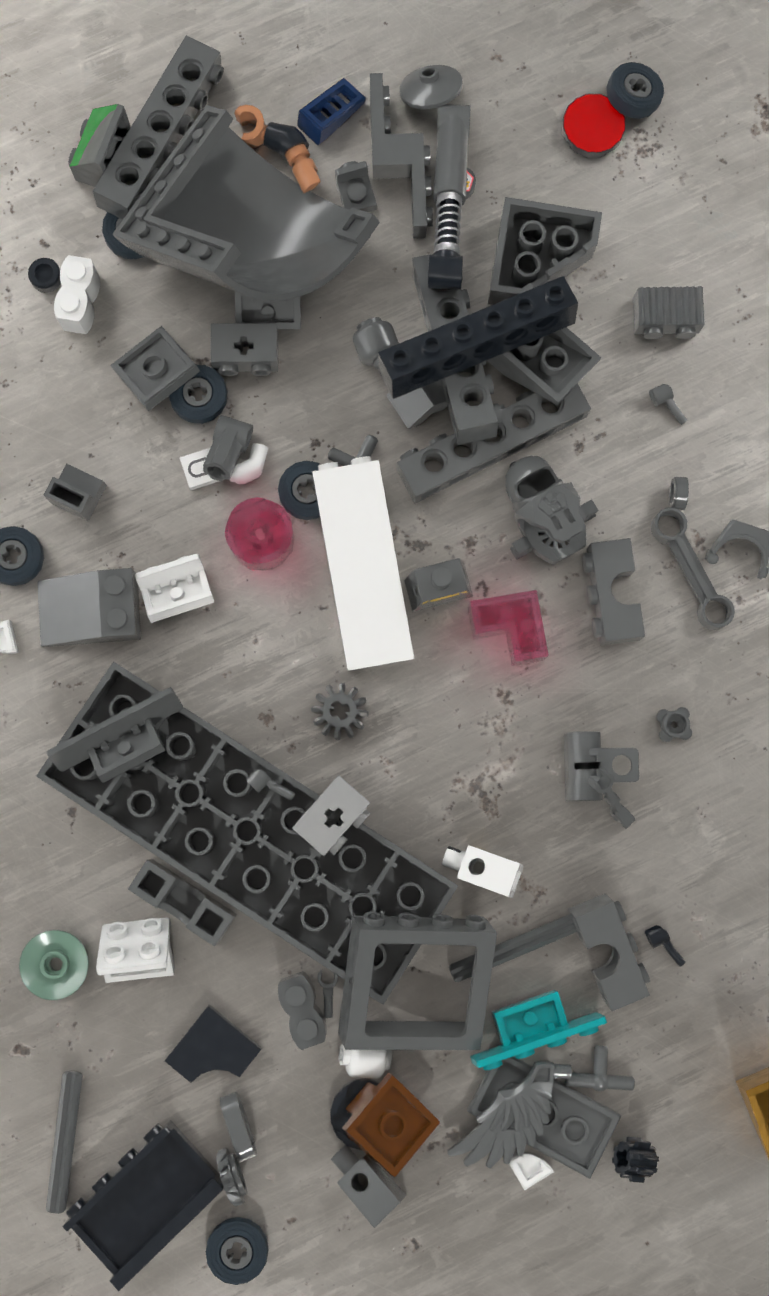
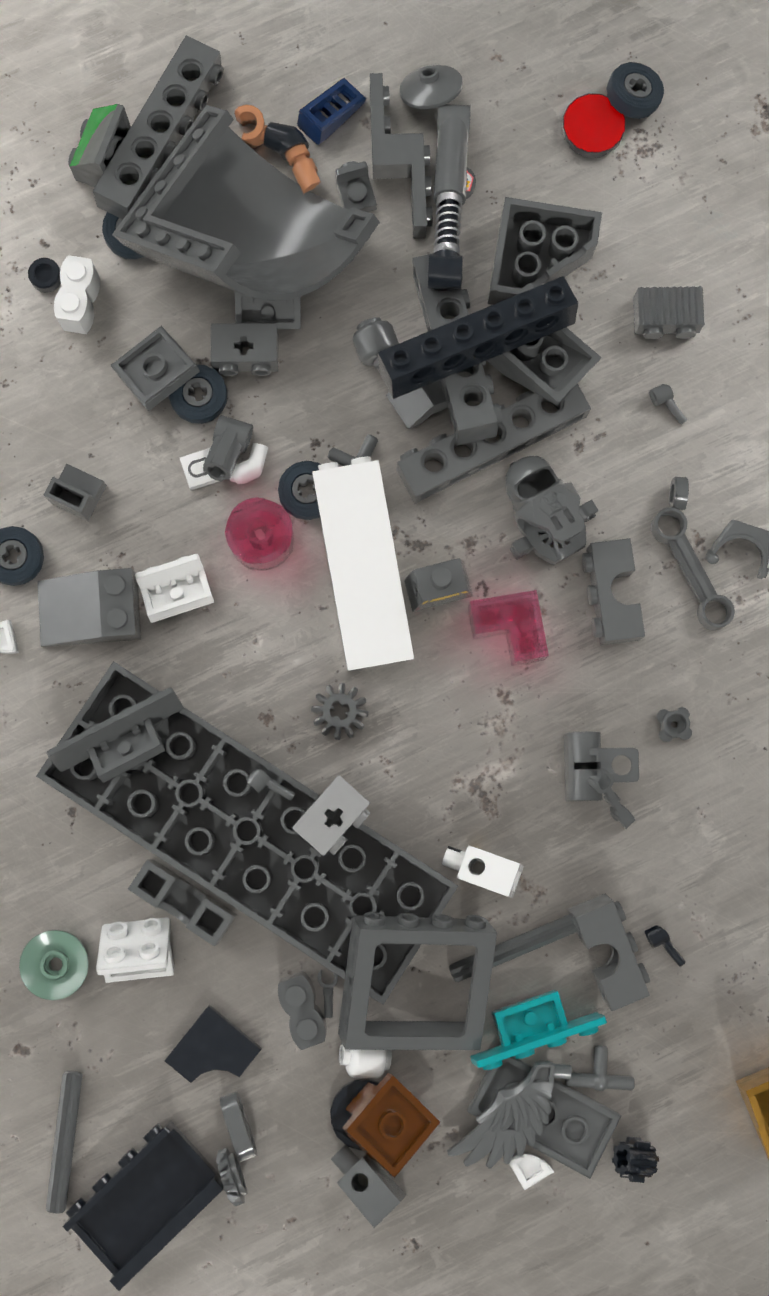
black bush [205,1217,269,1285] -> none

